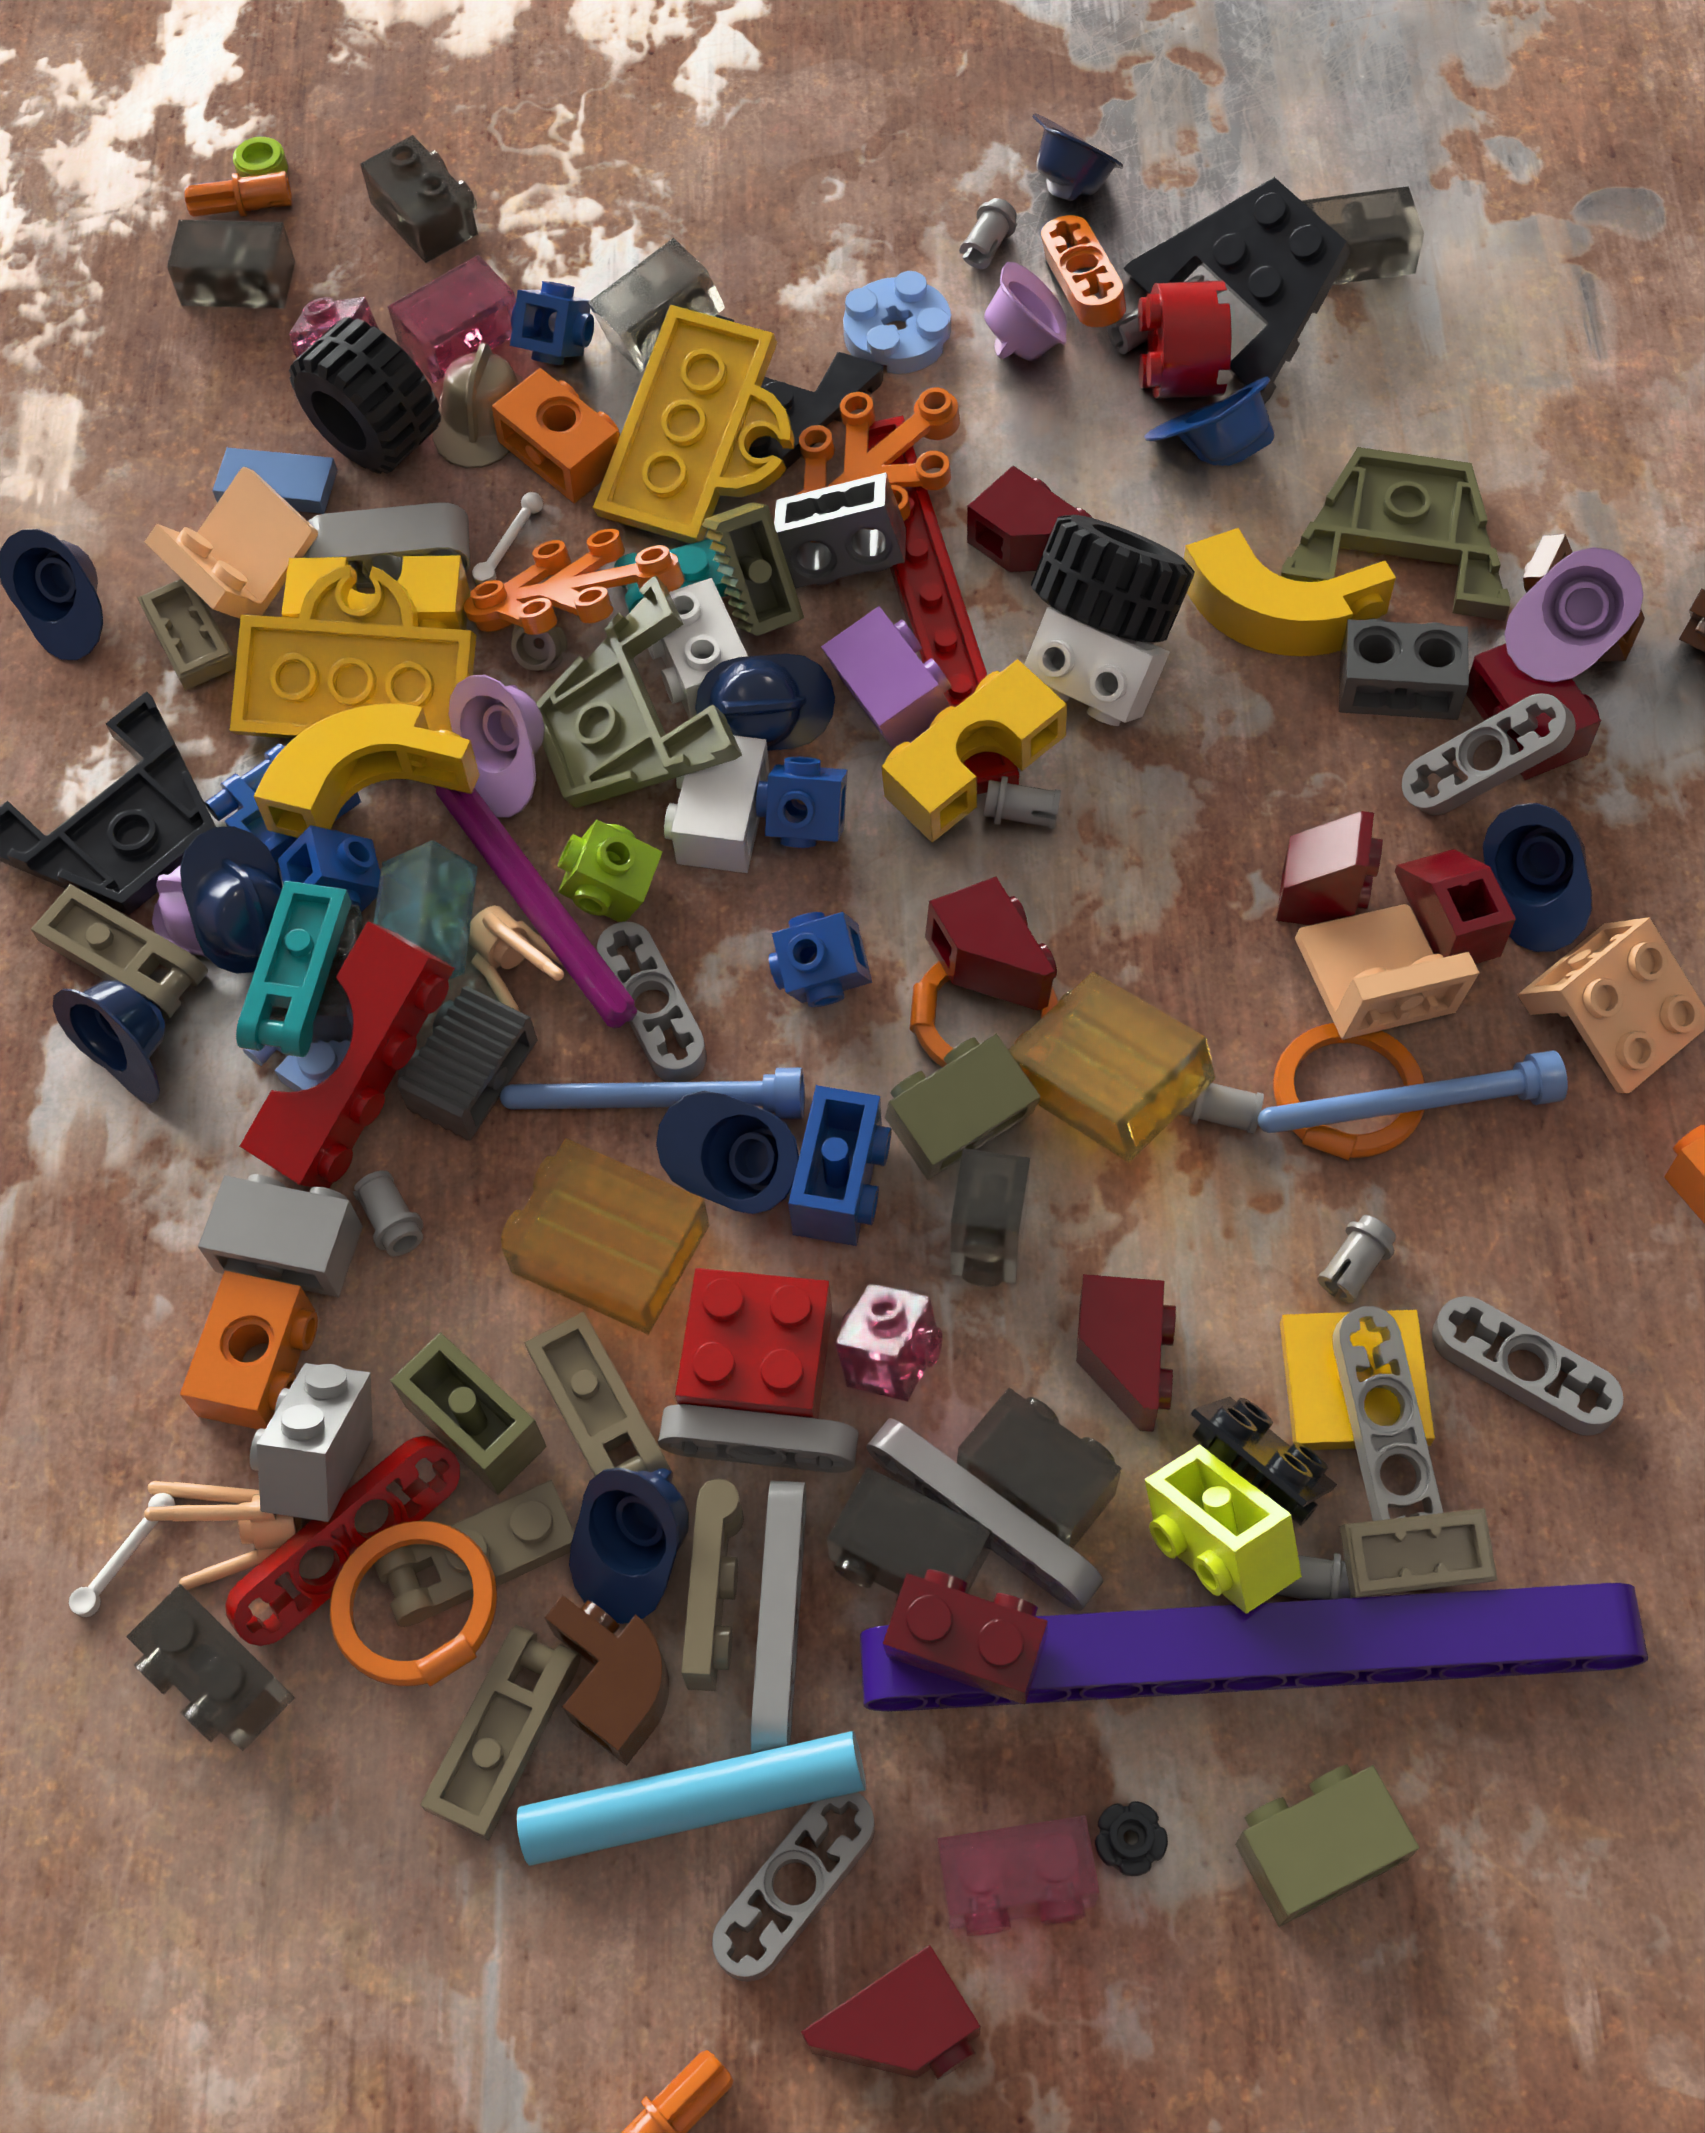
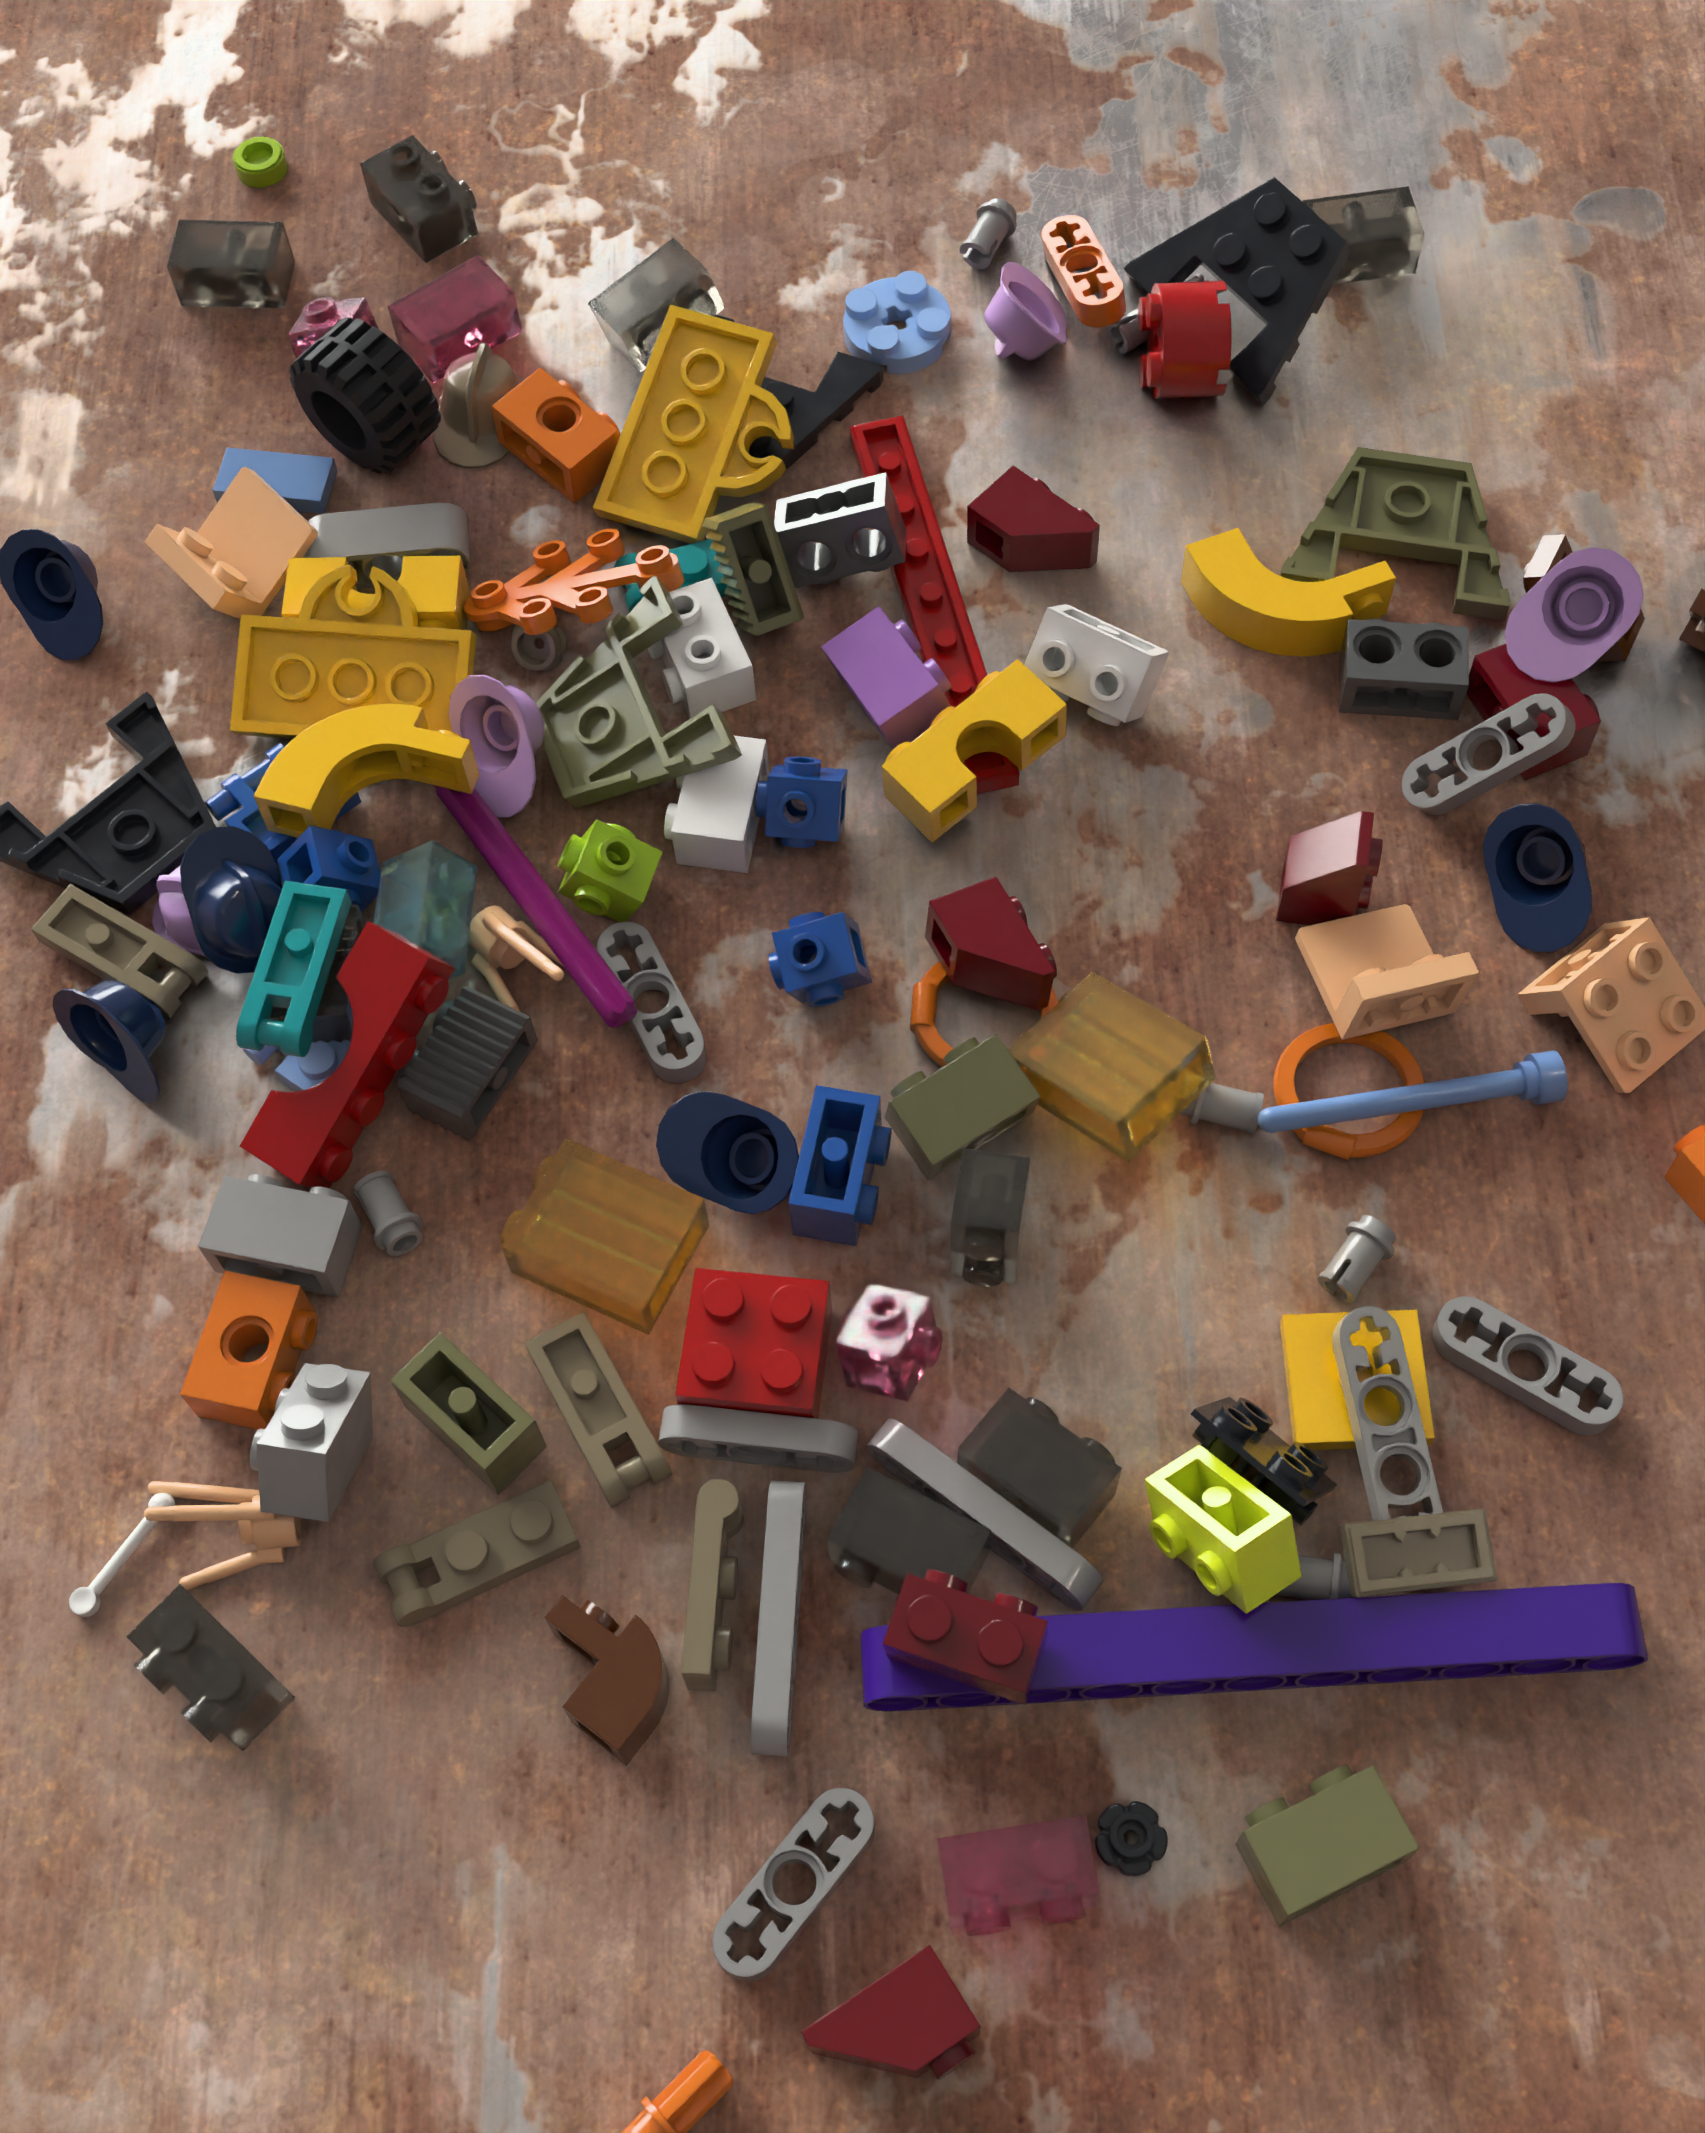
dark tan plate [138,579,236,691] -> none
orange axle [184,171,293,217] -> none
red beam [225,1436,460,1646] -> none
orange piece [330,1521,497,1687] -> none
dark tan plate [420,1625,581,1841] -> none
white hinge [472,492,543,585] -> none
medium blue piece [500,1067,805,1119] -> none
blue brick [510,281,594,365] -> none
medium azure piece [517,1731,866,1866] -> none
dark blue piece [569,1467,689,1624] -> none
dark blue piece [695,653,835,751] -> none
orange plant [795,387,960,542] -> none
light grey pin [983,776,1061,829] -> none
black tyre [1031,515,1195,642] -> none
dark blue piece [1032,113,1123,201] -> none
dark red slope [1076,1274,1176,1432] -> none
blue piece [1144,377,1275,466] -> none
dark red slope [1394,849,1516,964] -> none

